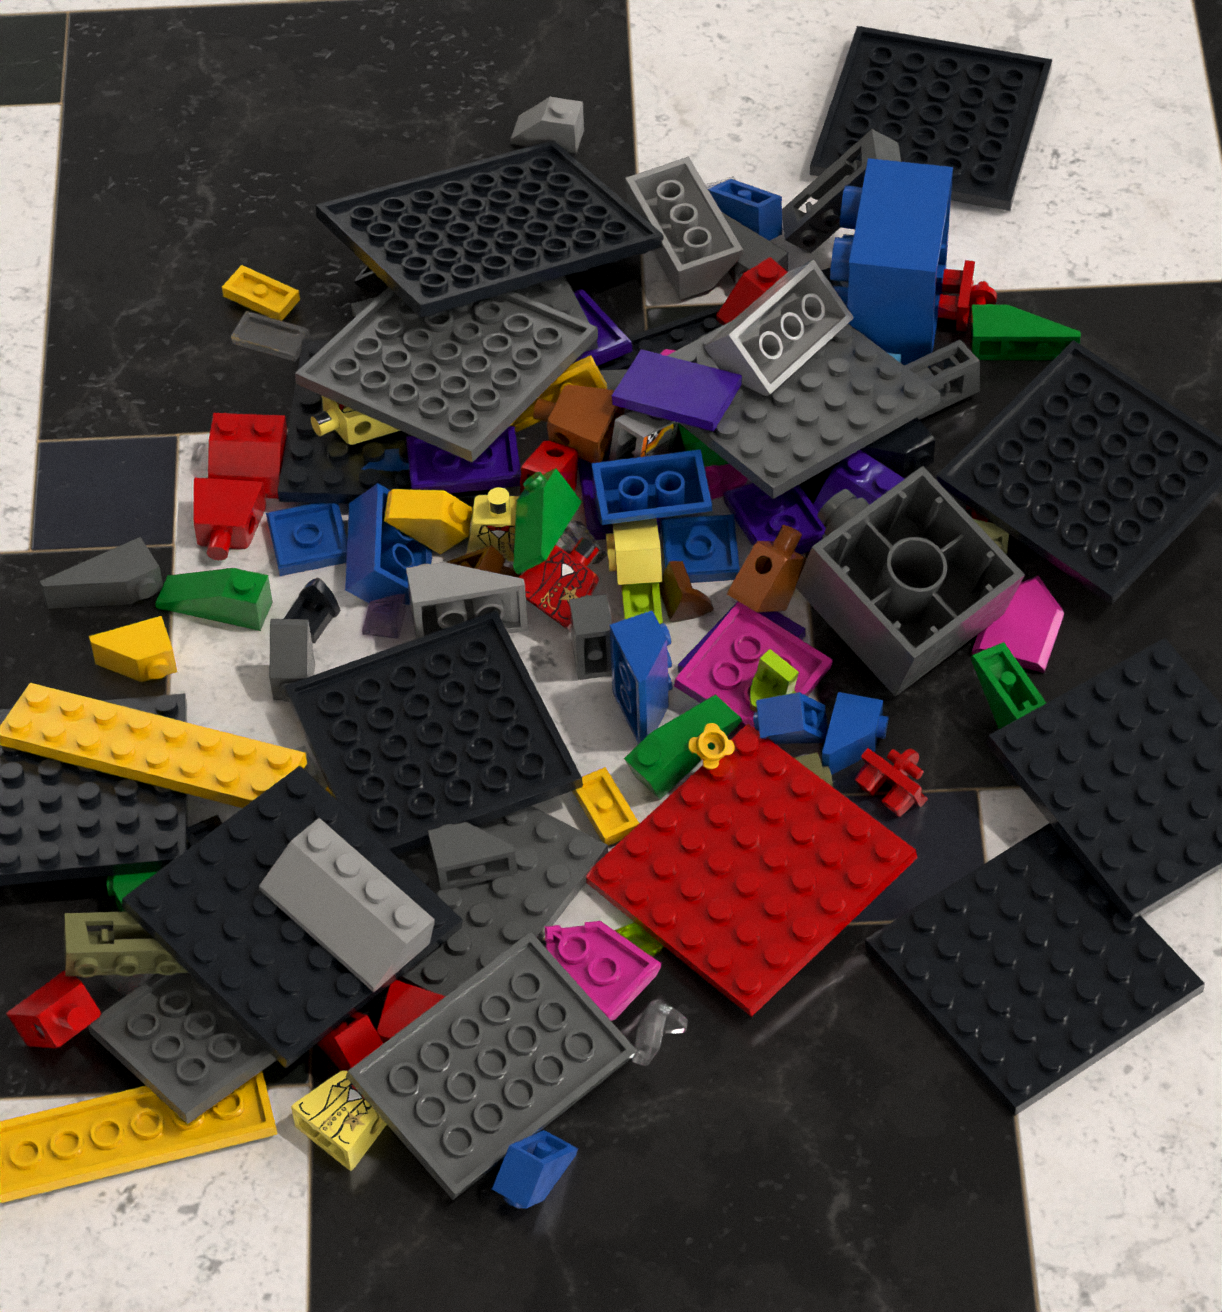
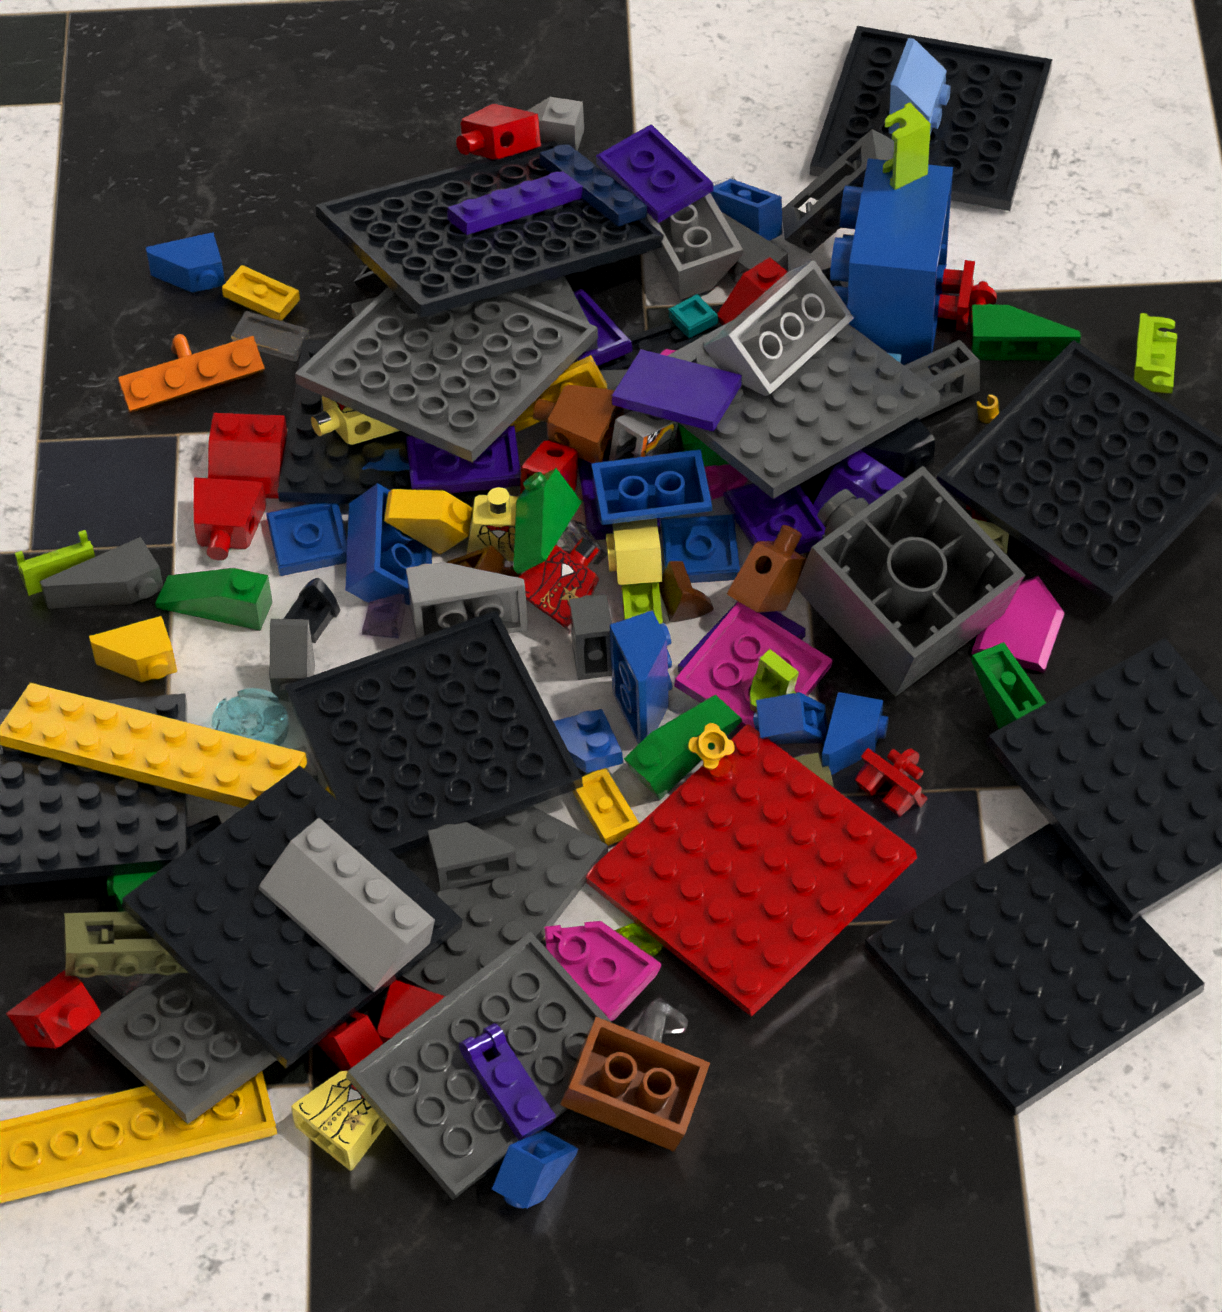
none -> lime hinge [15,530,95,596]
none -> orange plate [118,334,265,413]
none -> blue slope [146,232,225,293]
none -> clear light blue plate [212,688,289,746]
none -> dark purple plate [447,171,583,235]
none -> red torso [456,104,541,159]
none -> dark purple plate [459,1023,556,1141]
none -> dark blue plate [539,144,647,226]
none -> blue wing [553,709,624,773]
none -> dark orange brick [560,1017,710,1151]
none -> dark purple tile [596,124,714,223]
none -> teal tile [668,294,718,338]
none -> lime hinge [883,102,930,190]
none -> medium blue slope [889,38,951,135]
none -> yellow hand [977,395,999,423]
none -> lime hinge [1134,313,1177,393]

